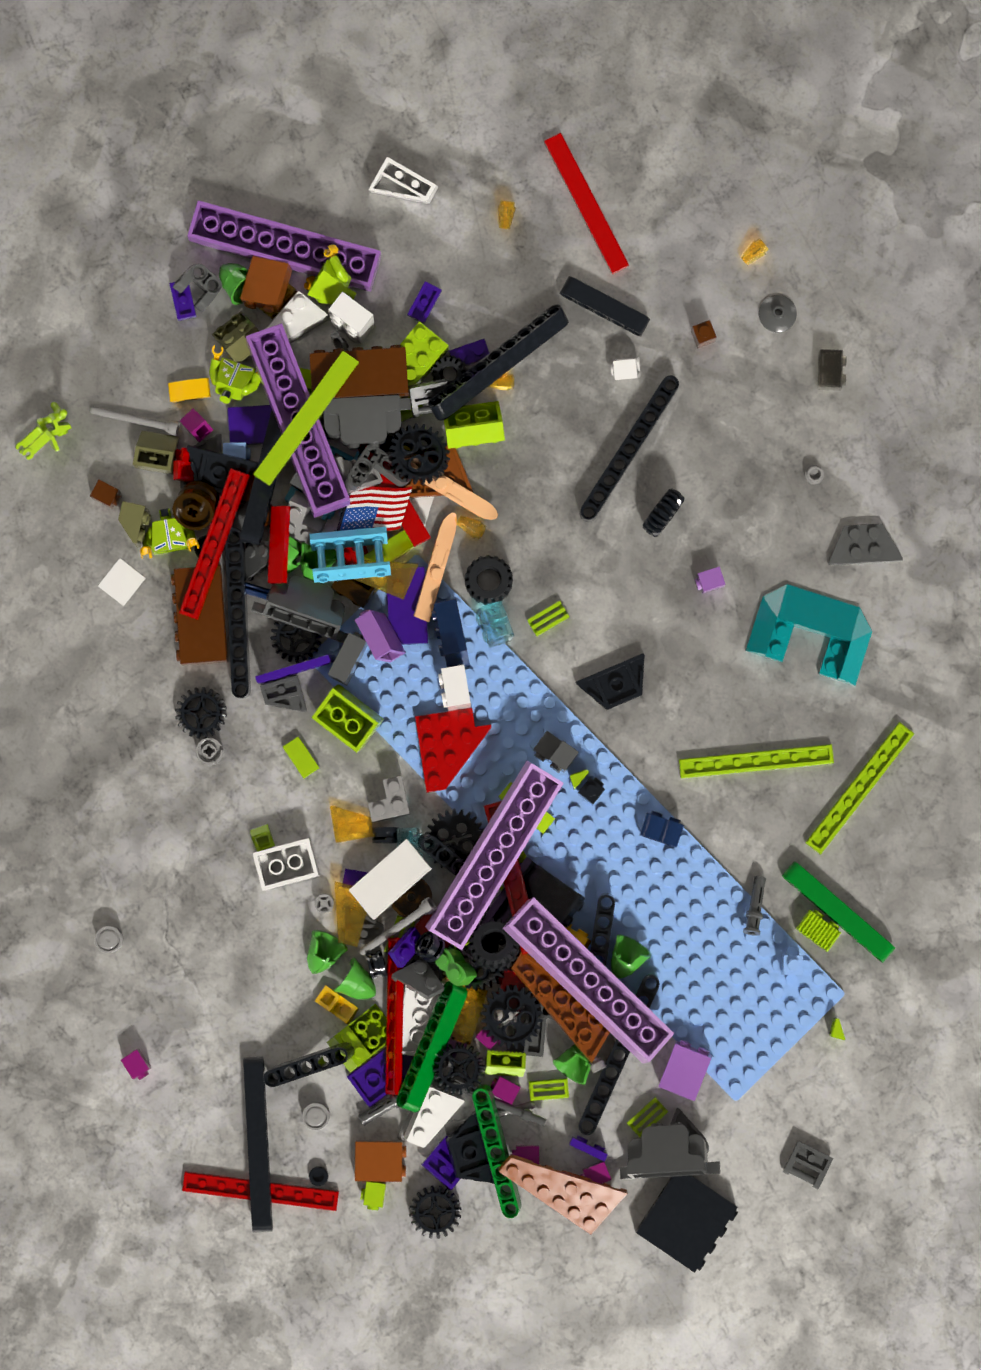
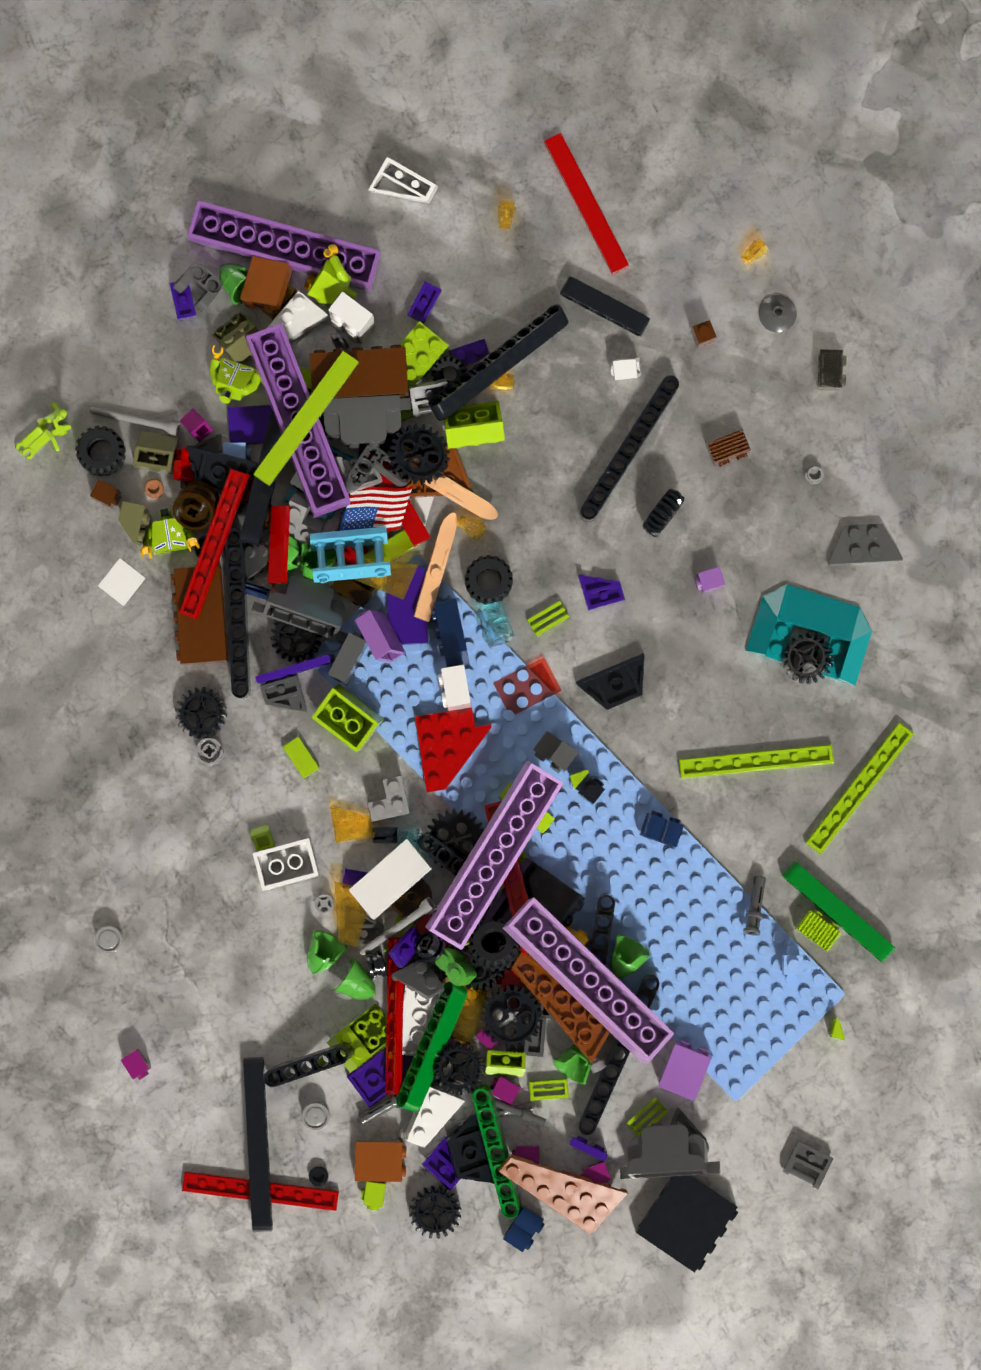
yellow slope [168,378,211,403] -> none
yellow slope [315,985,359,1025] -> none
none -> black tyre [75,425,126,476]
none -> nougat tile [144,479,164,499]
none -> clear red tile [493,657,561,715]
none -> dark blue brick [503,1205,545,1252]
none -> dark purple wing [578,575,625,611]
none -> reddish brown brick [706,429,751,467]
none -> black gear [782,633,834,685]

